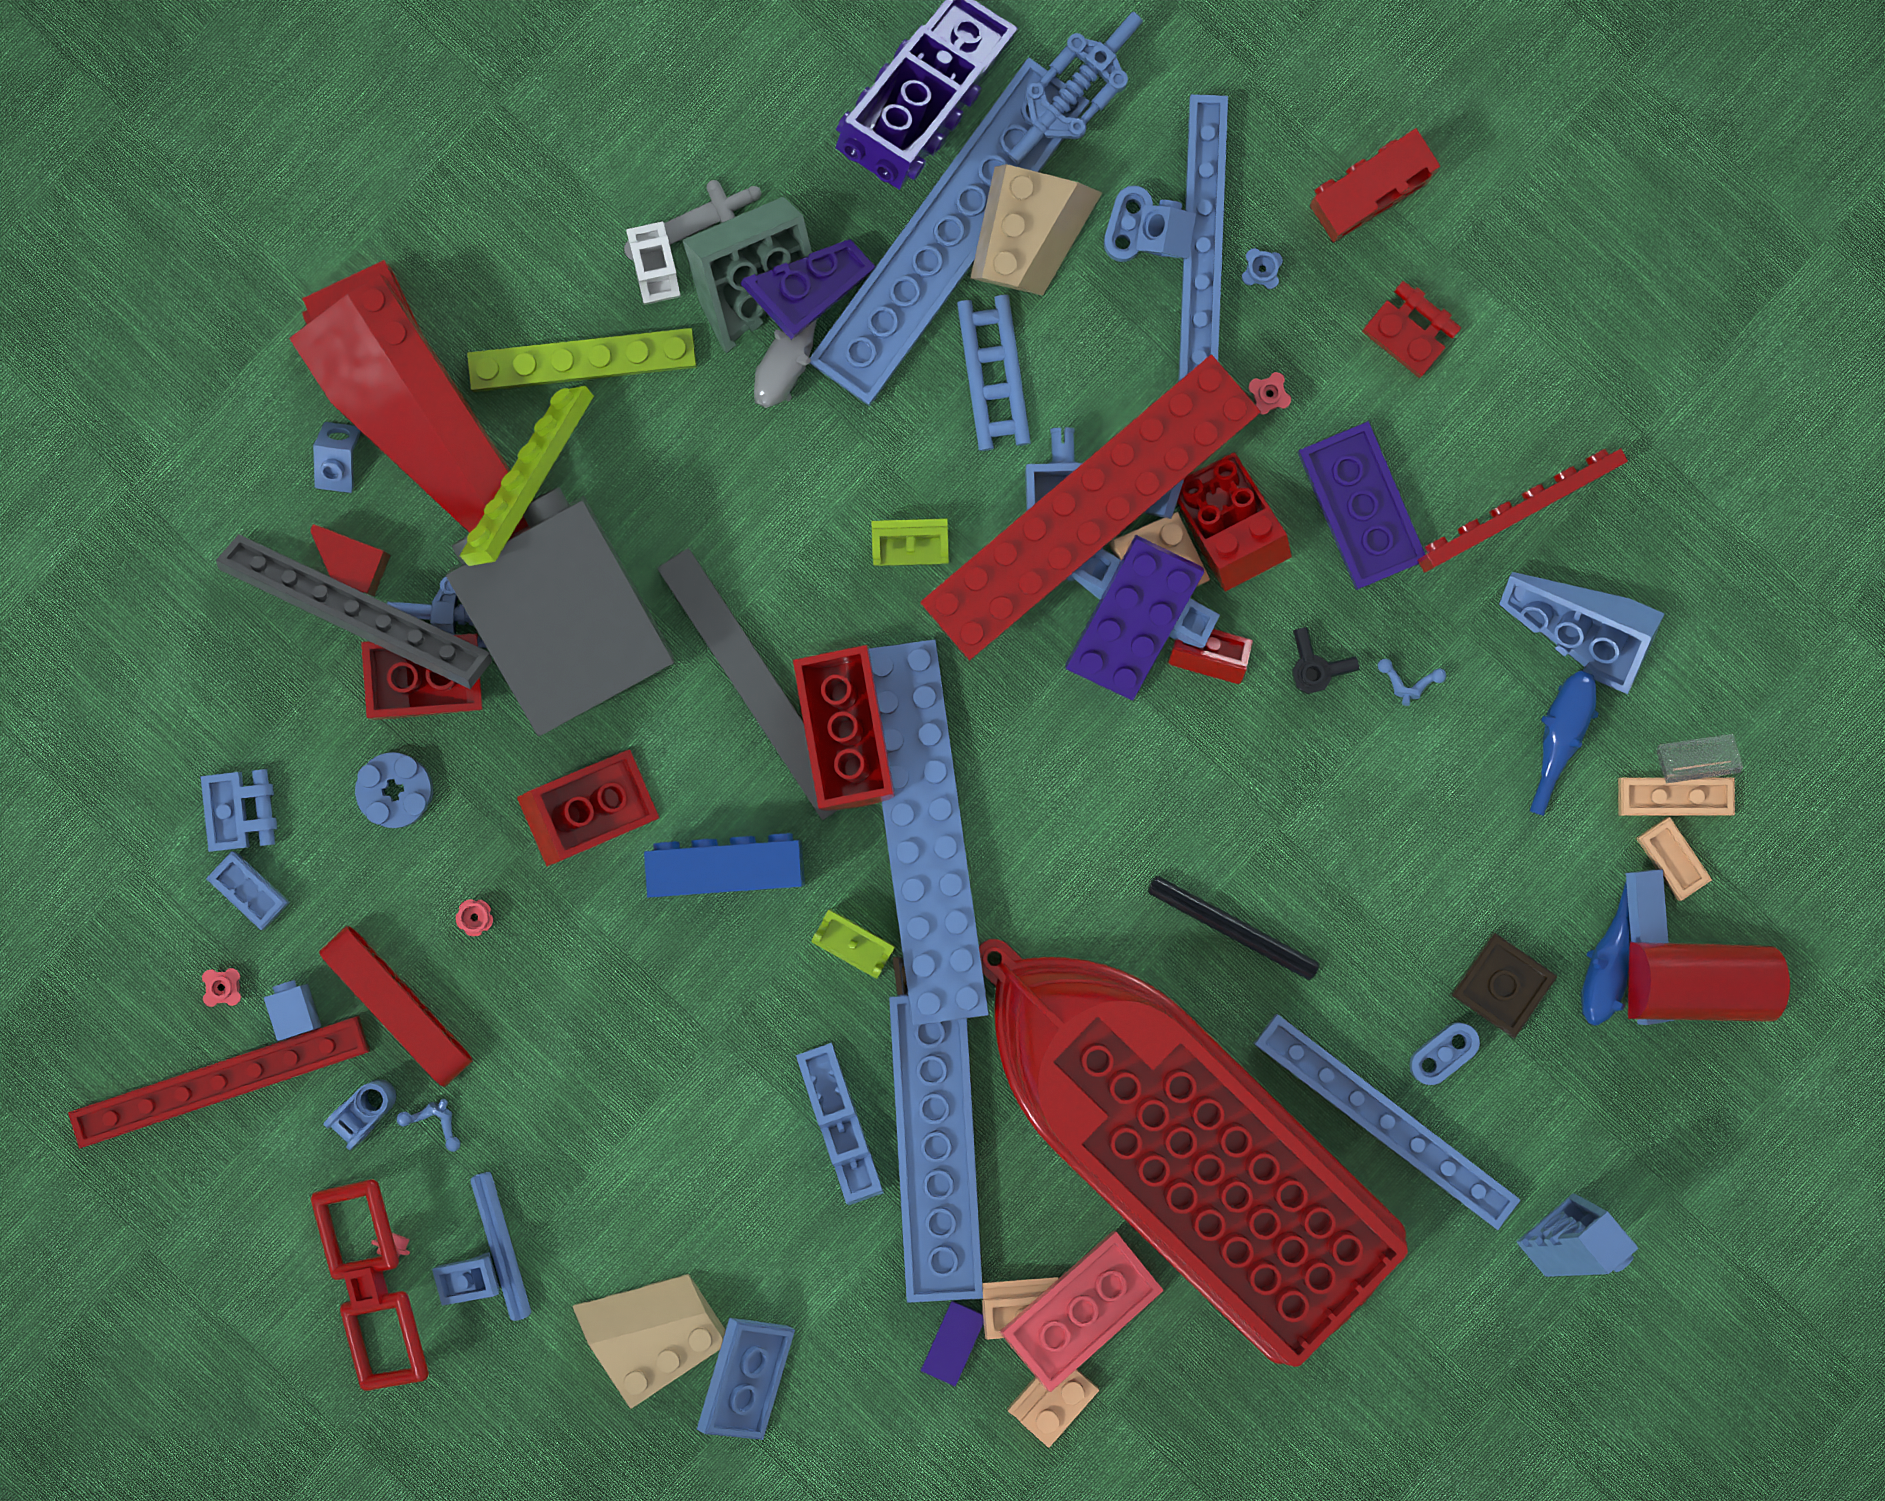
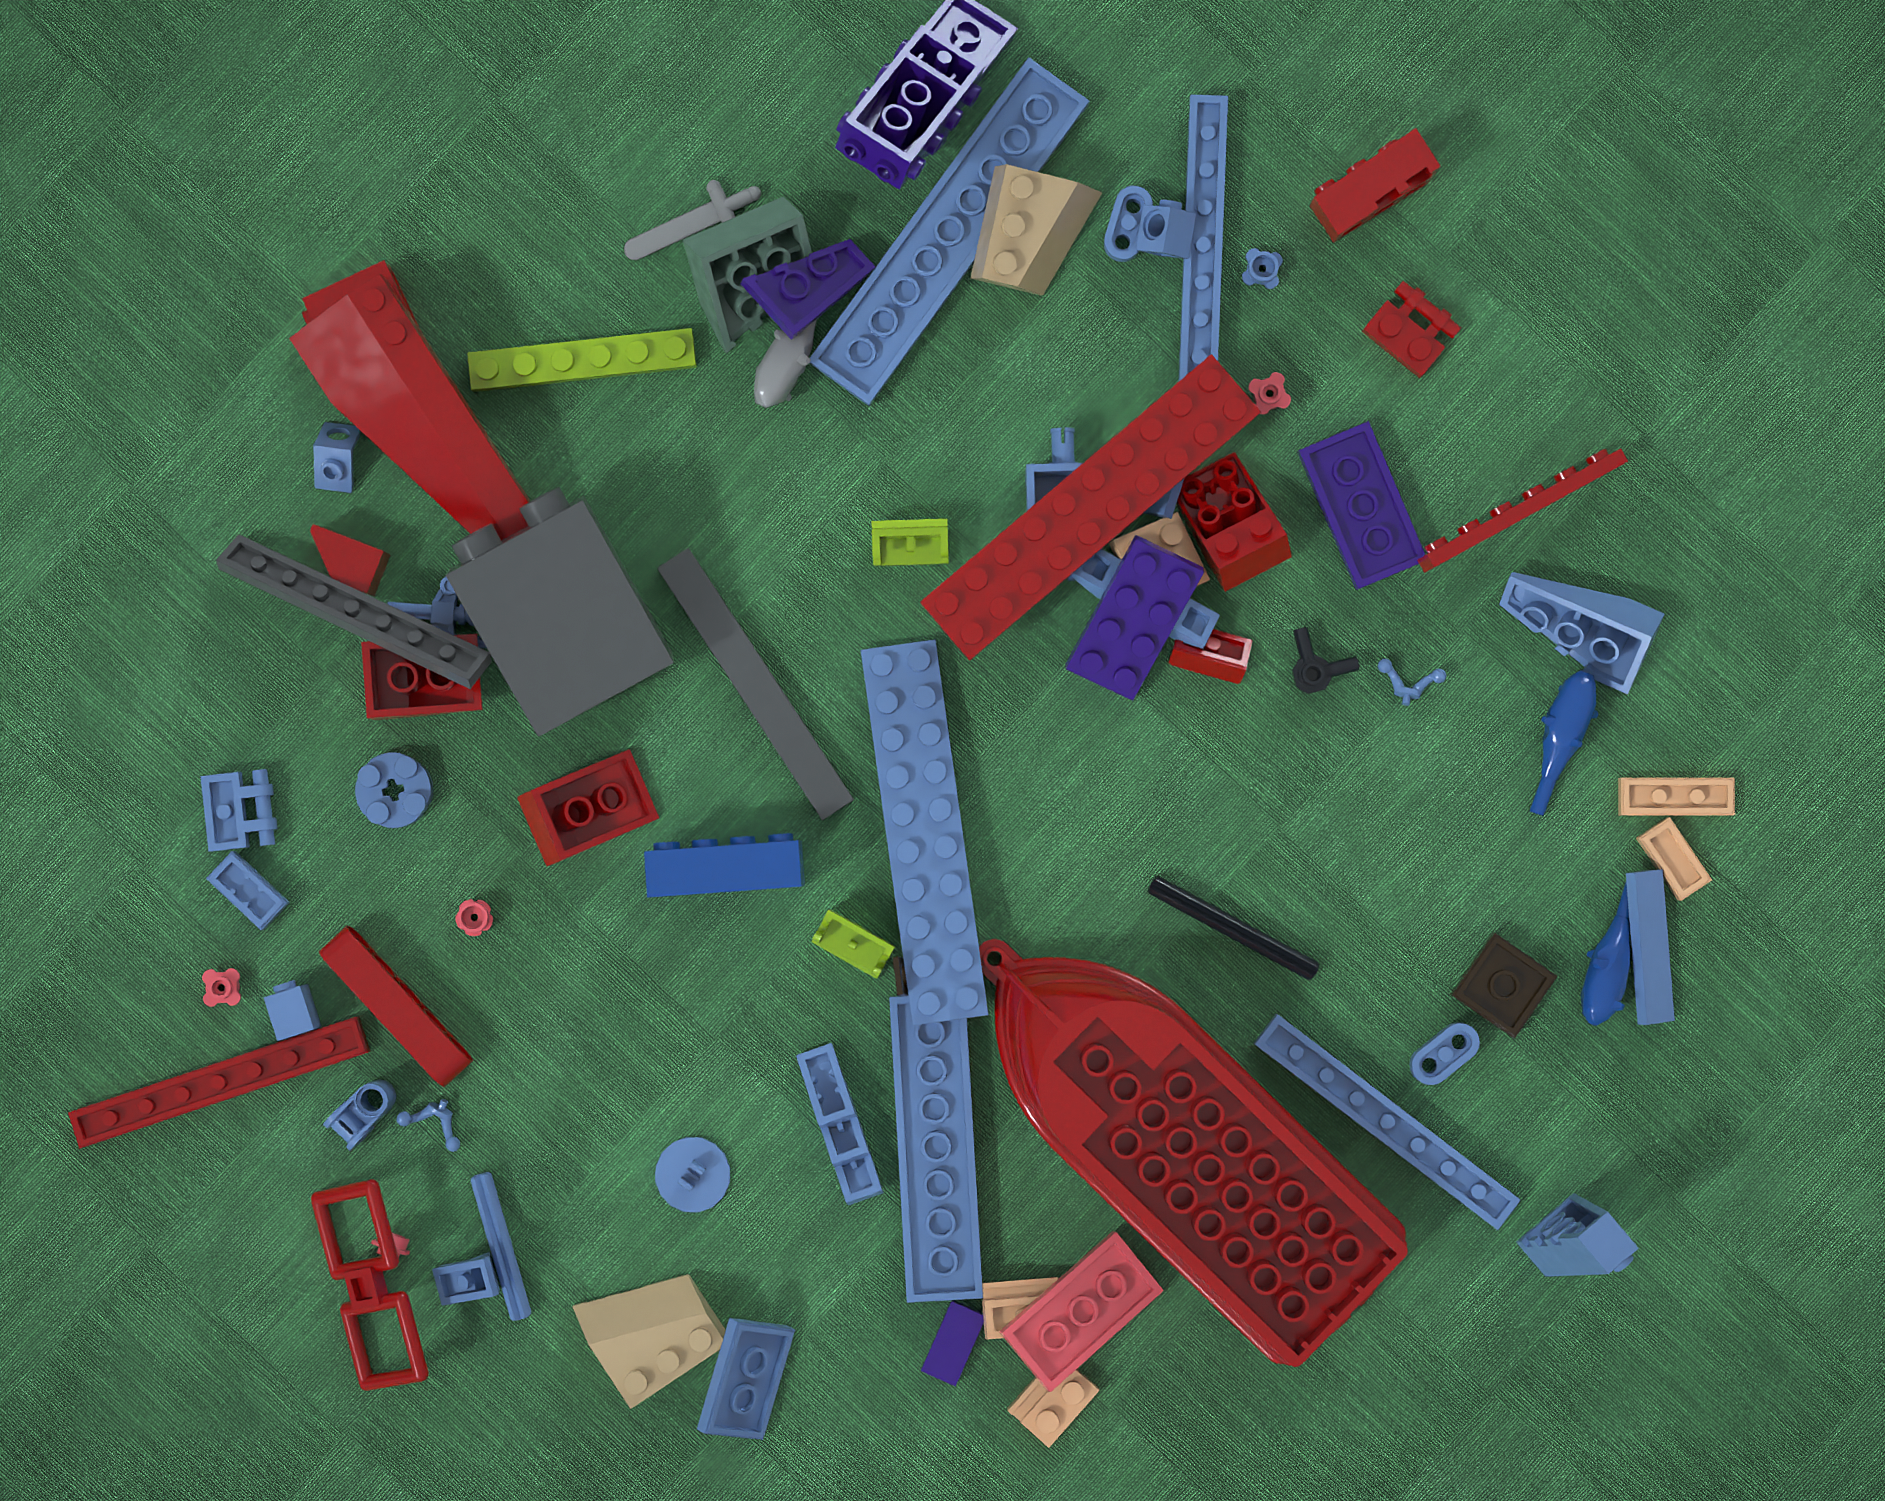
lime plate [459,385,594,566] -> none
white brick [626,221,681,305] -> none
red brick [793,645,895,810] -> none
medium blue bar [957,295,1031,451] -> none
medium blue bar [1008,12,1143,165] -> none
red brick [1628,942,1790,1022] -> none
clear tile [1657,734,1743,784] -> none
none -> medium blue piece [655,1137,730,1212]

